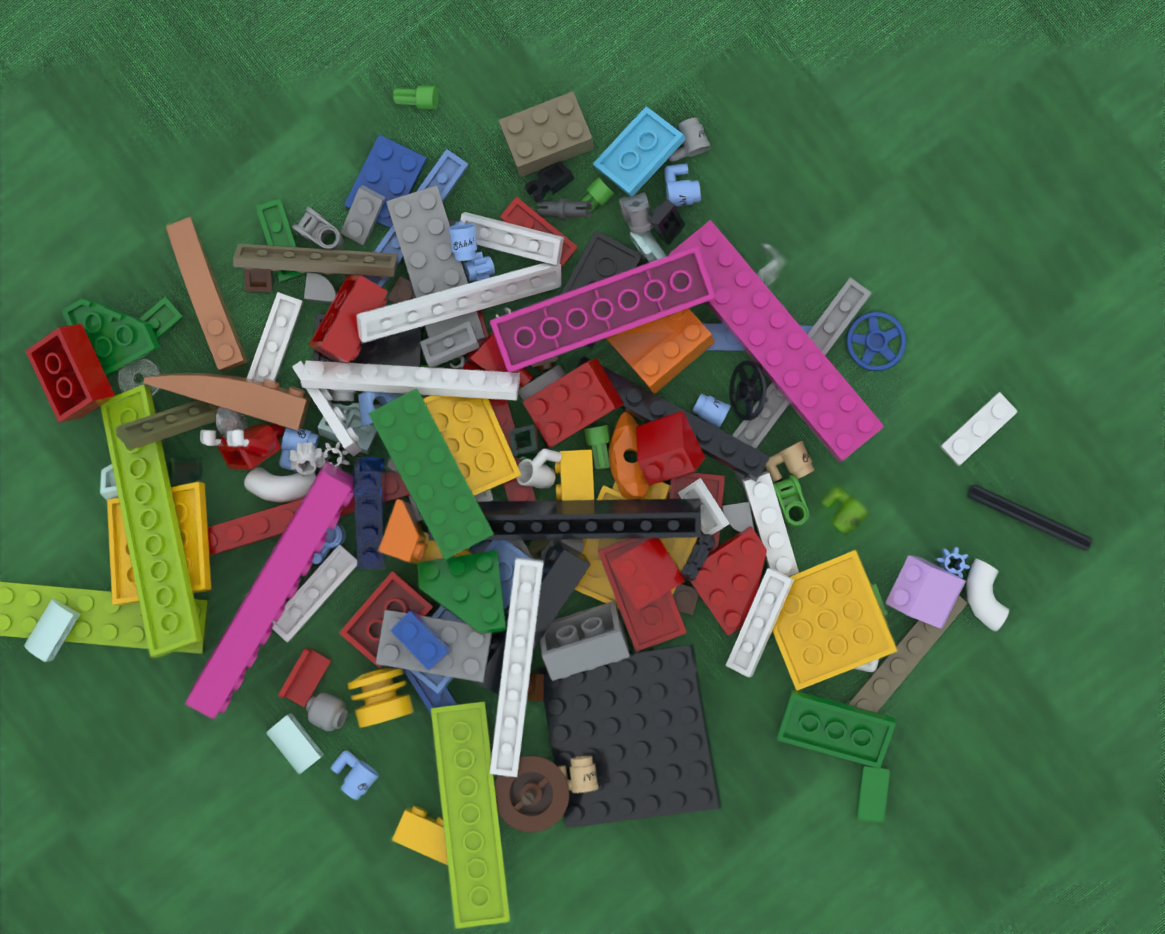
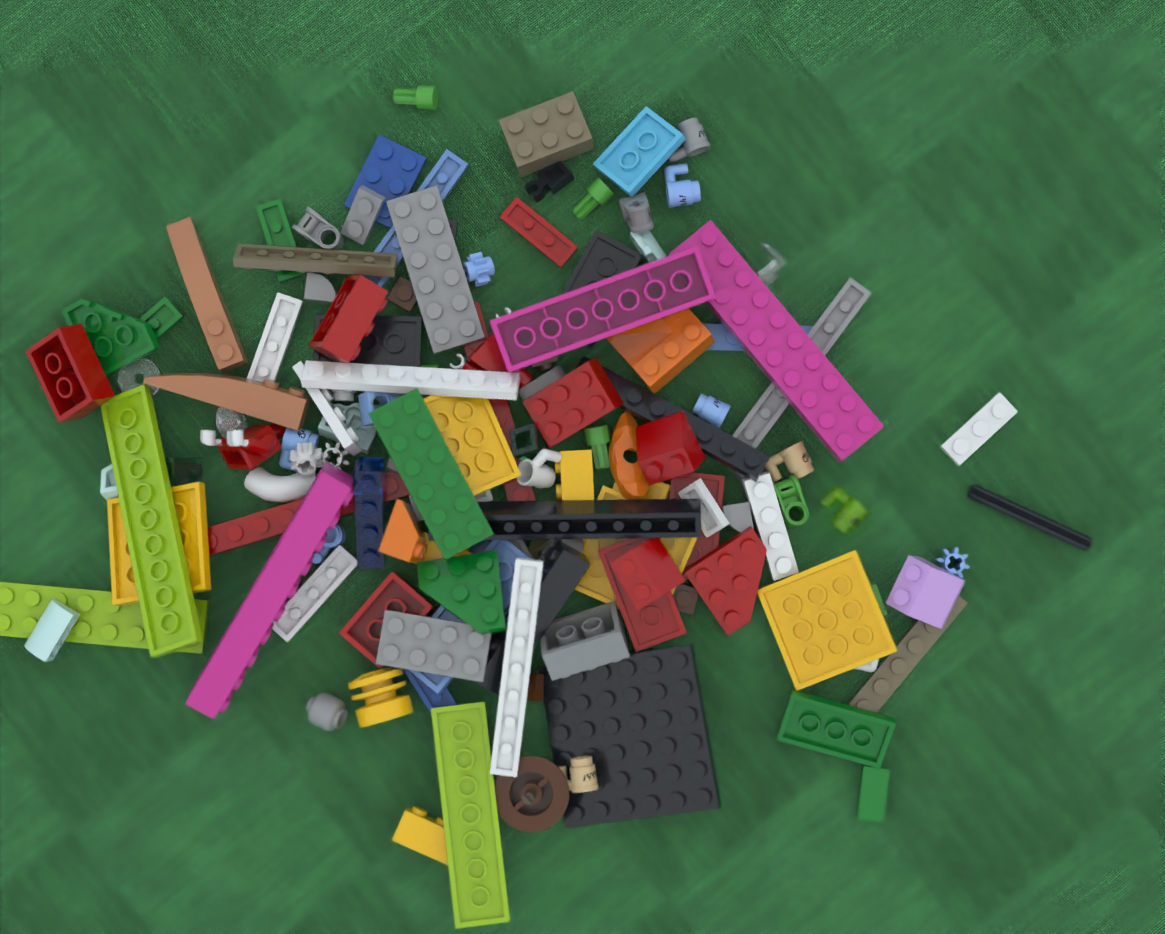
olive plate [116,400,225,450] -> none
reddish brown plate [244,268,273,292] -> none
light aqua brick [266,713,324,775] -> none
red panel [278,647,332,707] -> none
light blue piece [330,750,380,800] -> none
white plate [357,263,561,343] -> none
blue brick [390,610,452,671] -> none
light grey plate [420,321,480,368] -> none
light blue piece [448,221,477,261] -> none
white plate [460,212,564,265] -> none
dark grey pin [537,198,593,220] -> none
black plate [649,199,685,245] -> none
black axle [681,534,715,581] -> none
white plate [726,568,794,677] -> none
black wheel [729,360,768,421] -> none
blue wheel [846,312,906,371] -> none
white cylinder [966,559,1009,632] -> none

